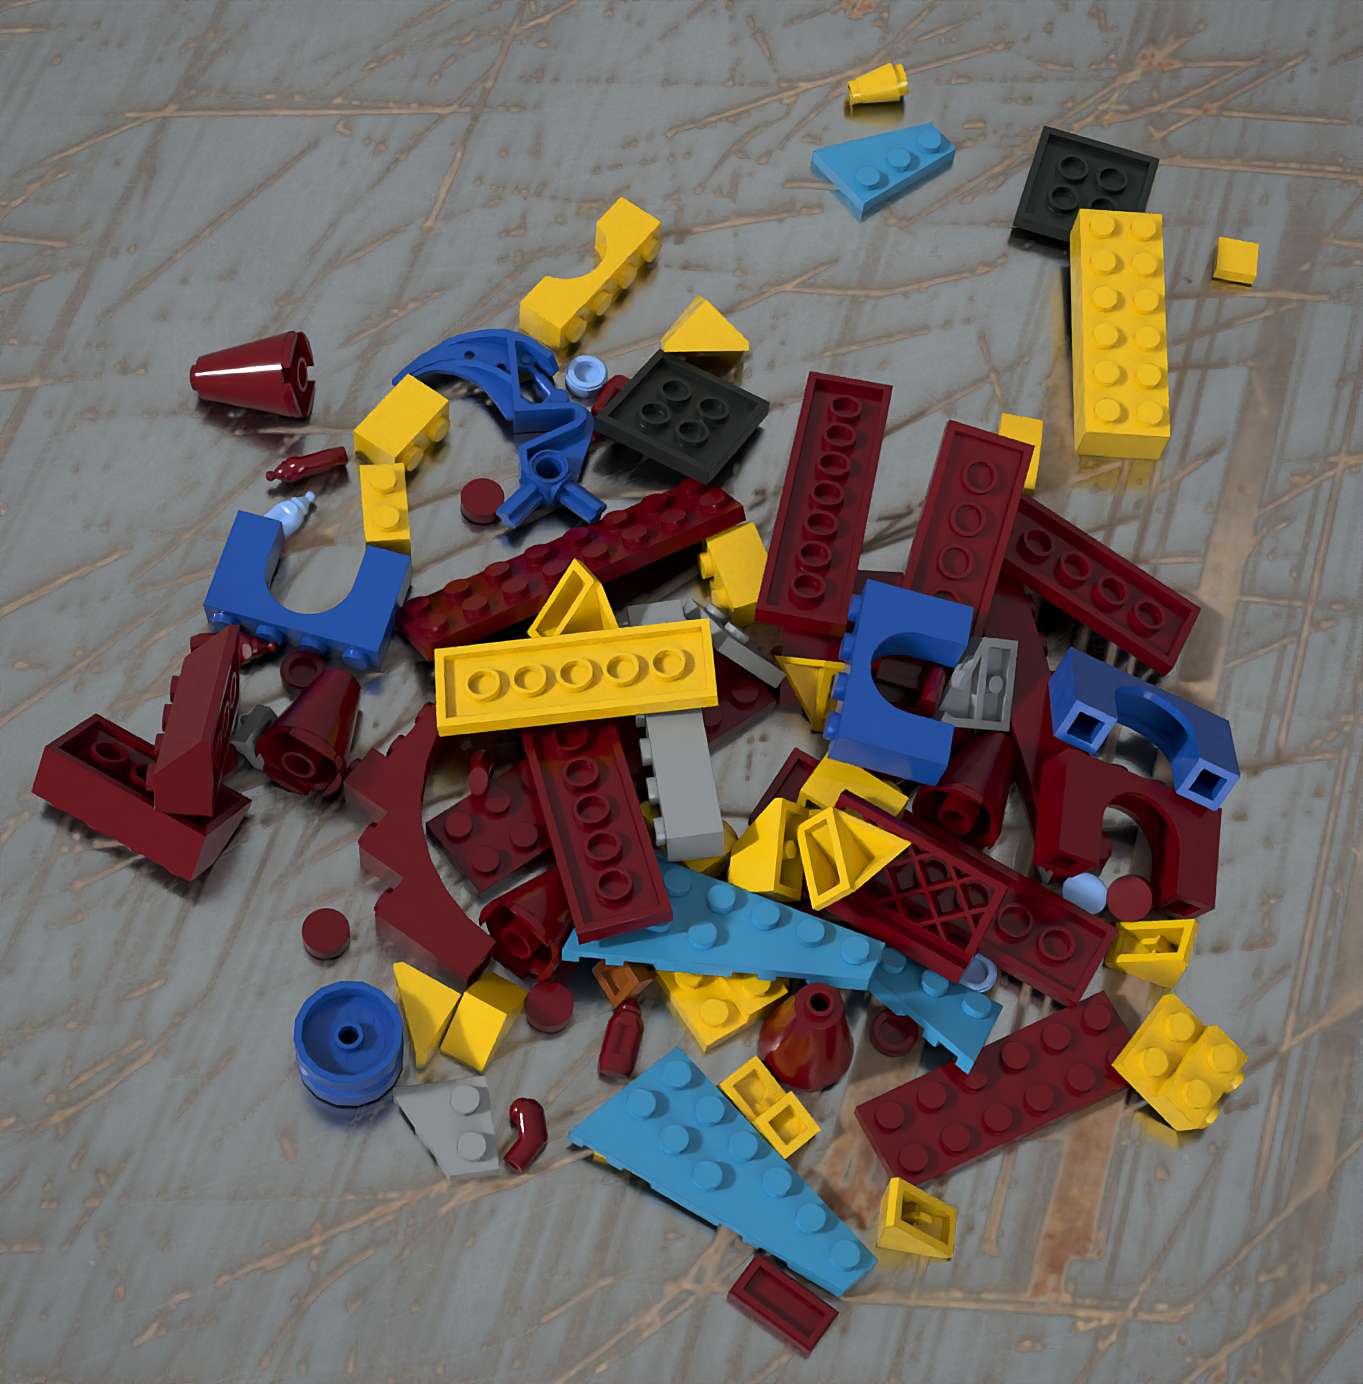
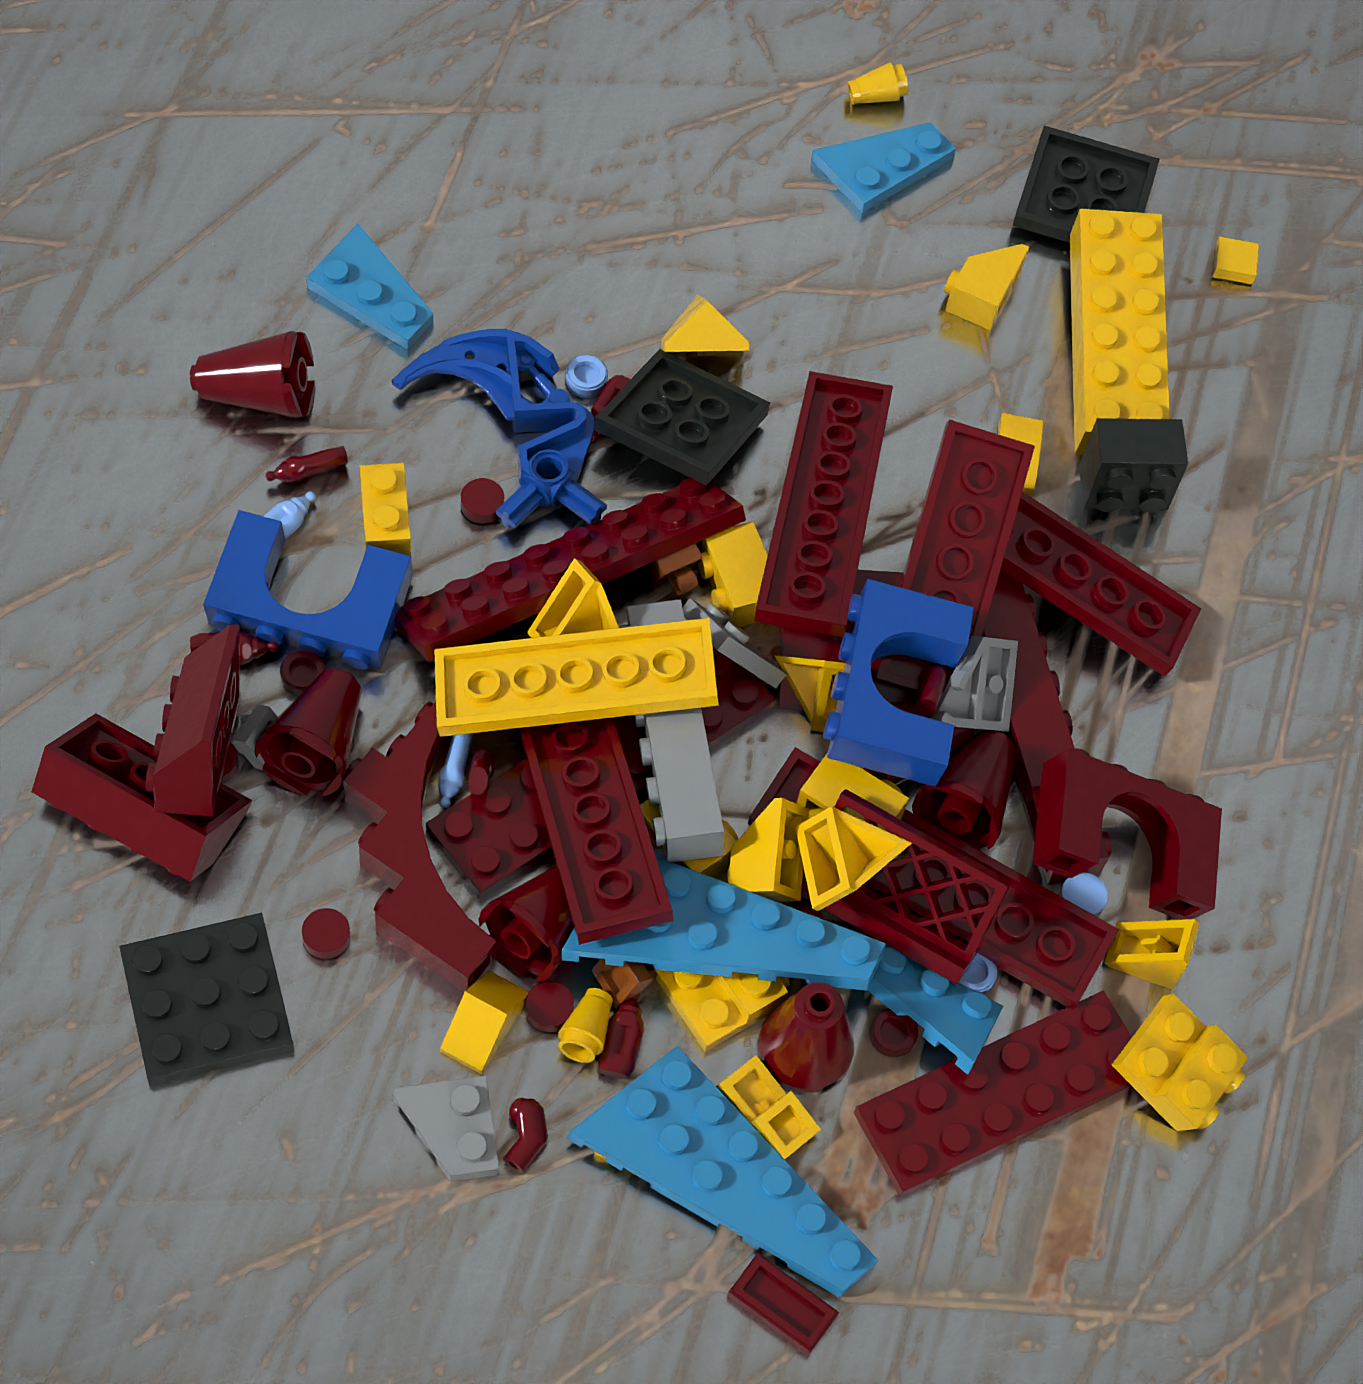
blue wheel [293,981,404,1106] -> none
yellow brick [353,374,451,471] -> none
yellow slope [393,962,461,1070] -> none
yellow arch [519,197,662,353] -> none
yellow slope [876,1177,958,1258] -> none
blue arch [1048,647,1241,811] -> none
dark red tile [1106,874,1156,922] -> none
none -> pearl dark grey plate [119,912,294,1086]
none -> dark azure wing [306,224,433,350]
none -> light blue piece [438,733,474,808]
none -> yellow cone [558,988,613,1063]
none -> dark orange tile [646,543,702,597]
none -> yellow slope [944,244,1029,330]
none -> pearl dark grey brick [1079,418,1188,512]

